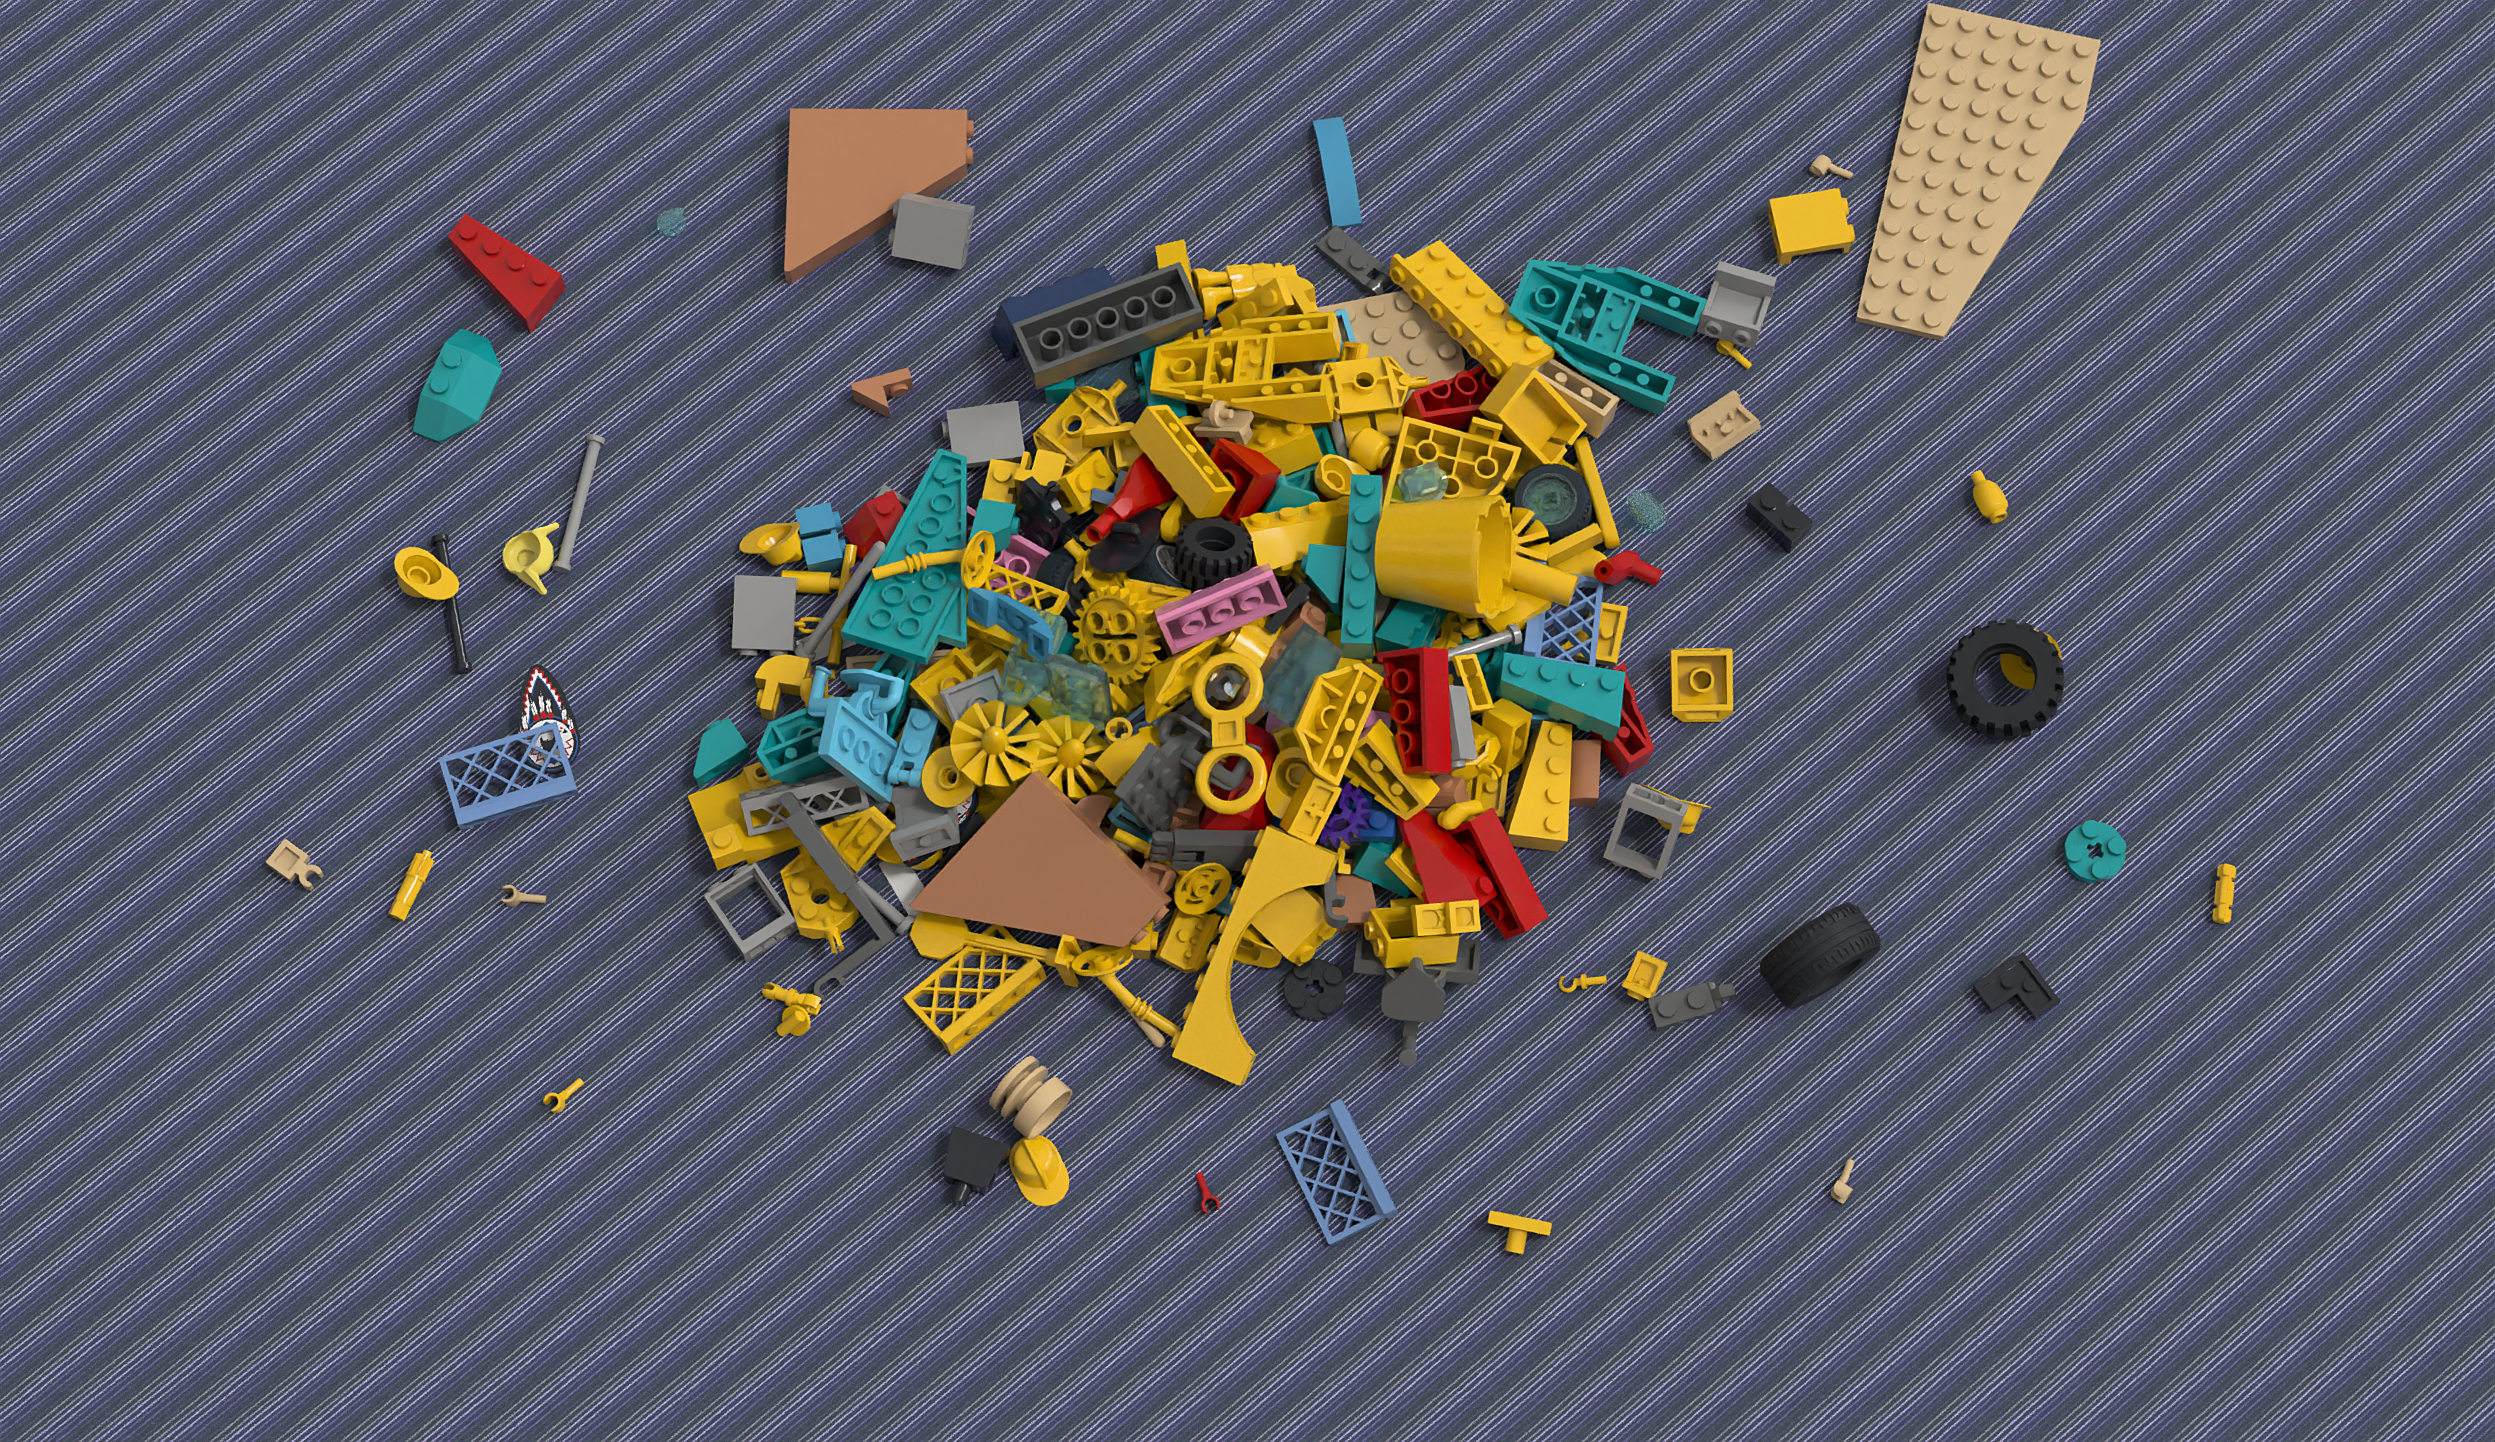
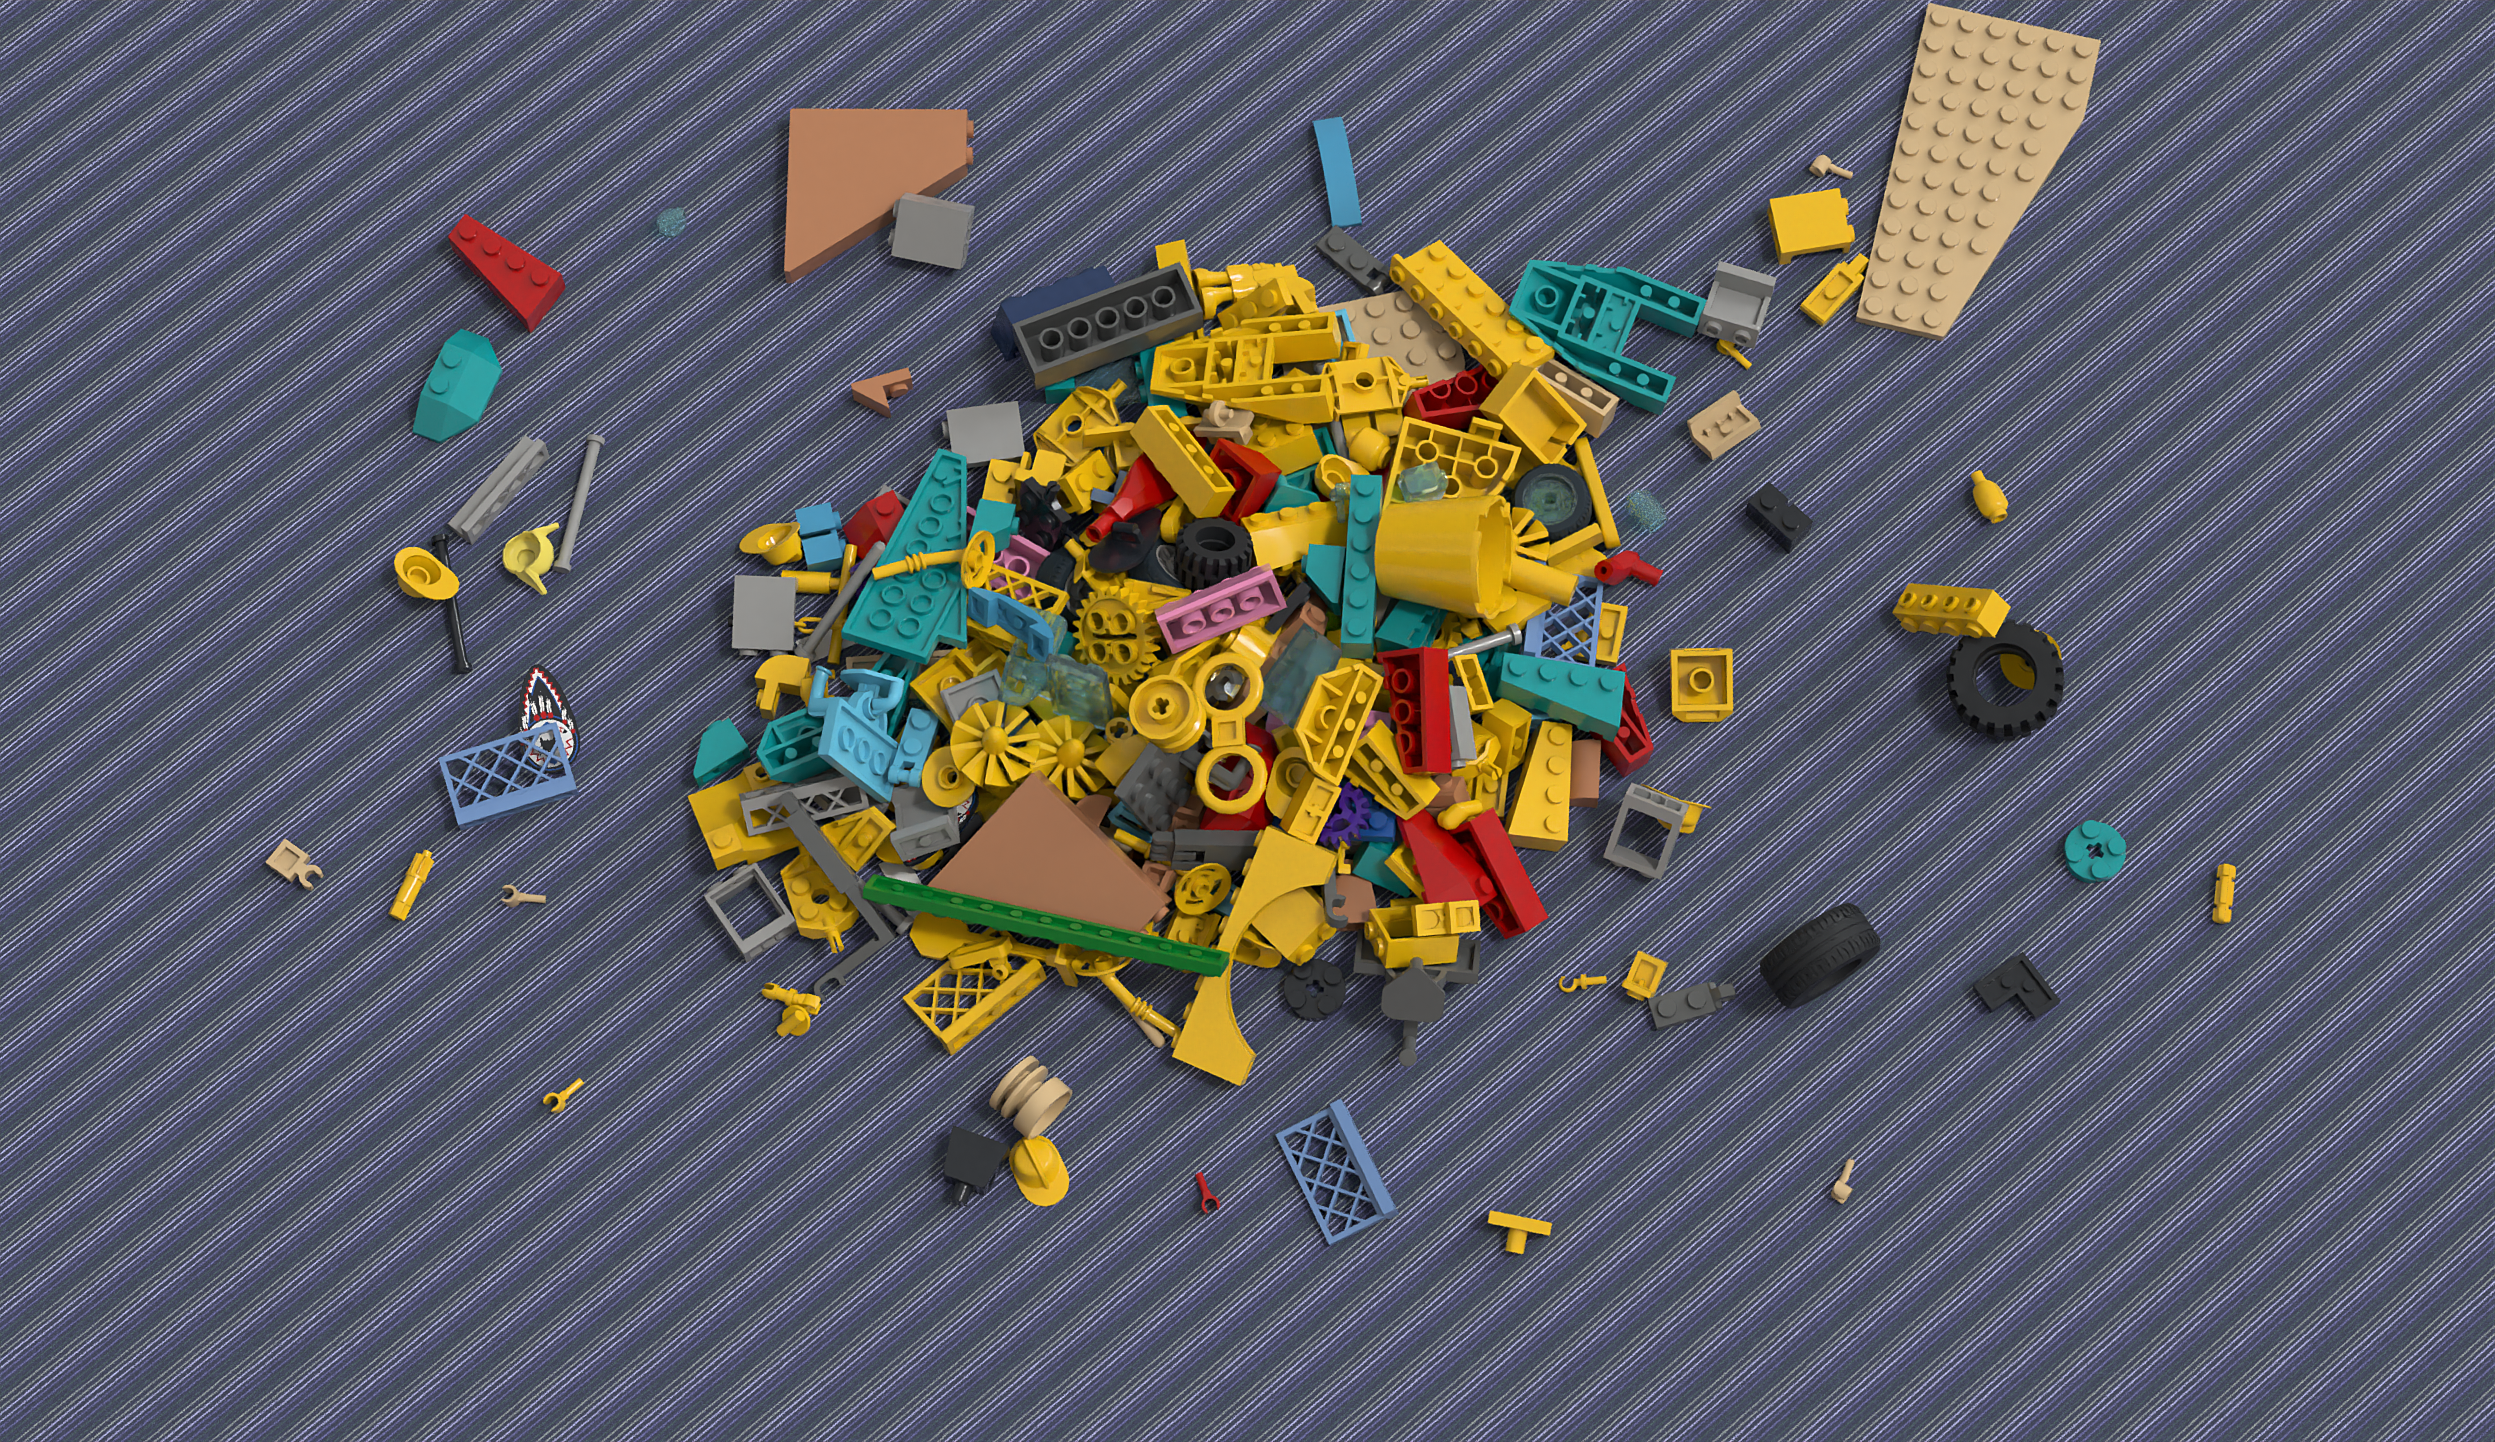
none -> light grey fence [448,435,550,545]
none -> green plate [863,874,1230,977]
none -> yellow piece [948,935,1013,980]
none -> yellow wheel [1128,675,1207,753]
none -> clear light blue hand [1329,482,1350,523]
none -> yellow hinge [1800,253,1869,327]
none -> yellow brick [1892,583,2011,638]

